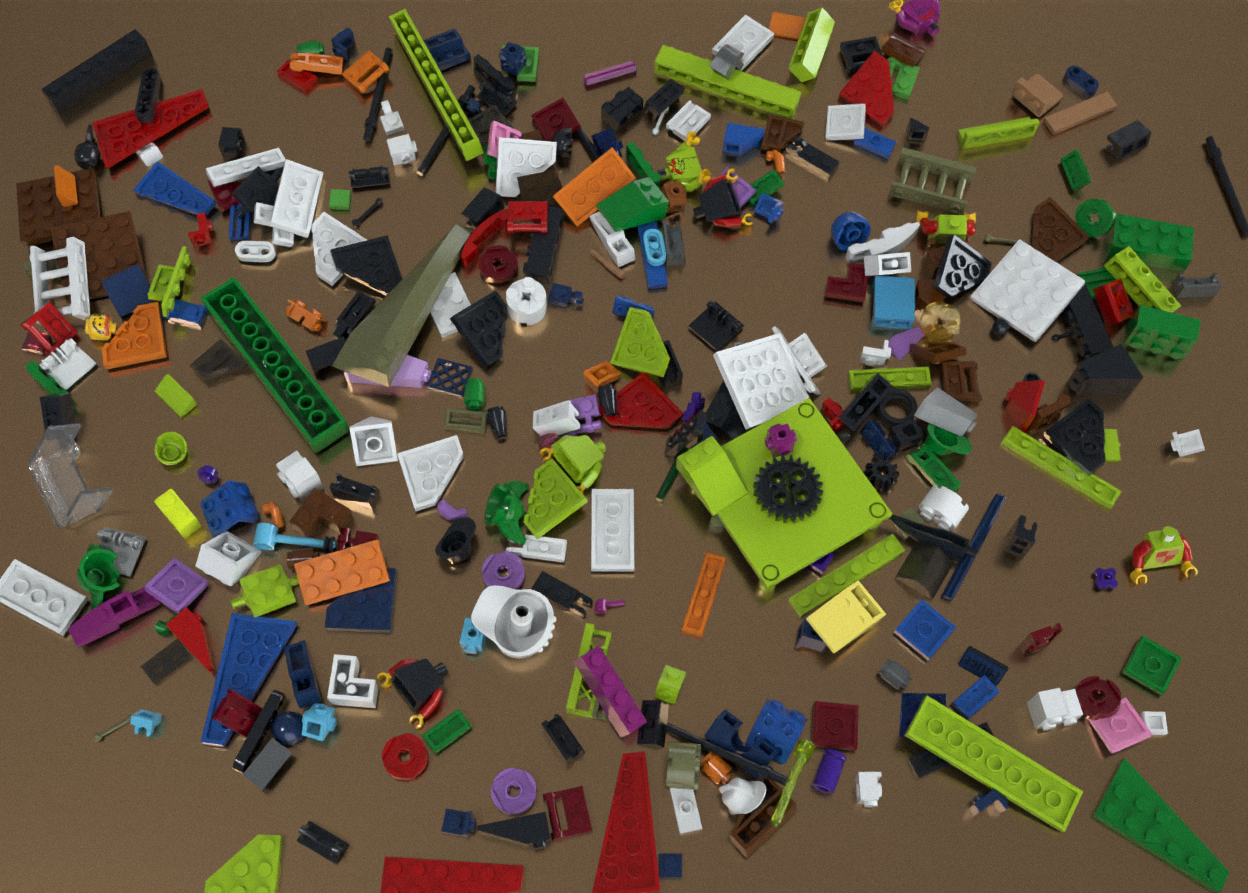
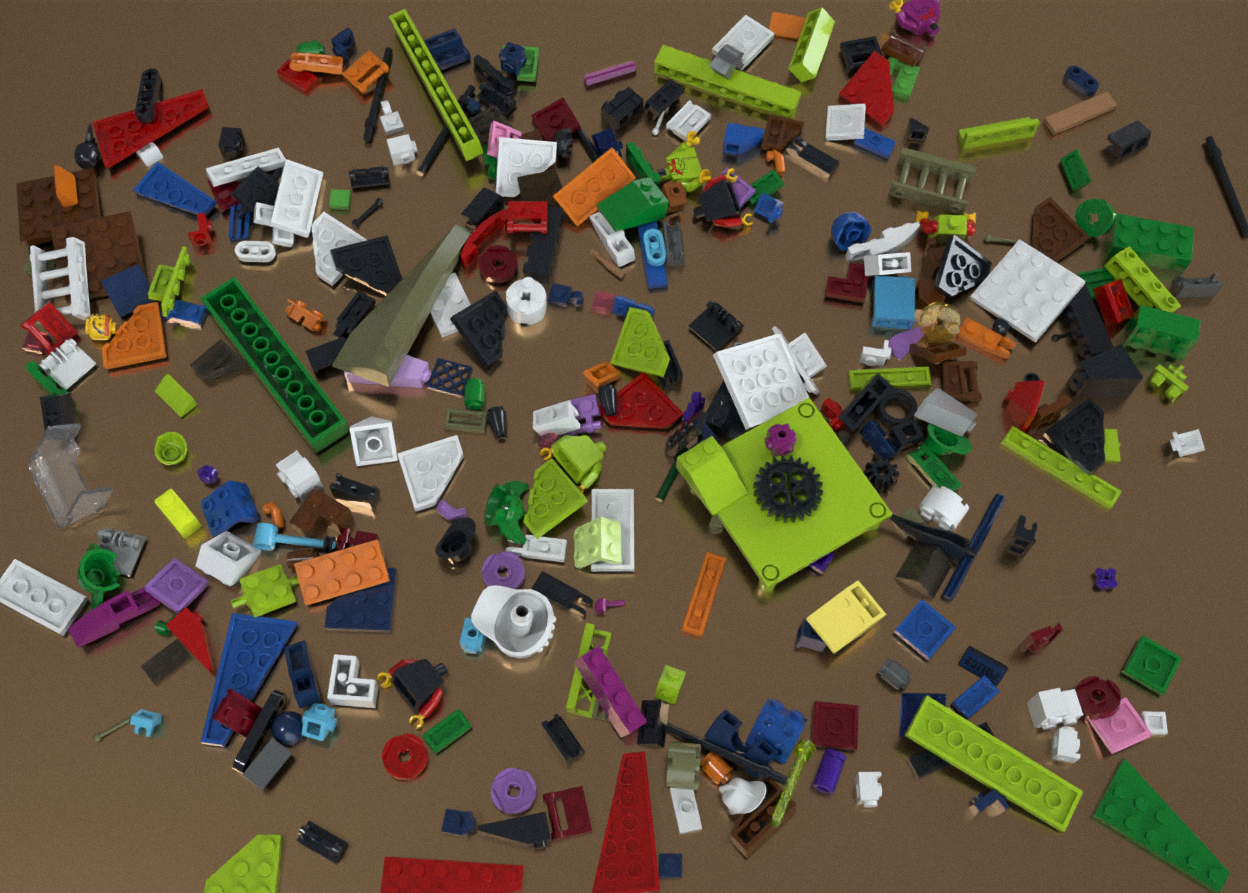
black brick [41,29,152,114] -> none
lime plate [788,534,905,618] -> none
medium nougat bracket [1012,74,1063,118] -> none
torso [1130,526,1198,584] -> none
none -> yellowish green bracket [574,517,622,569]
none -> clear pink tile [591,291,616,315]
none -> orange hinge [957,317,1016,359]
none -> white brick [1051,726,1080,763]
none -> lime hips [1149,364,1189,400]

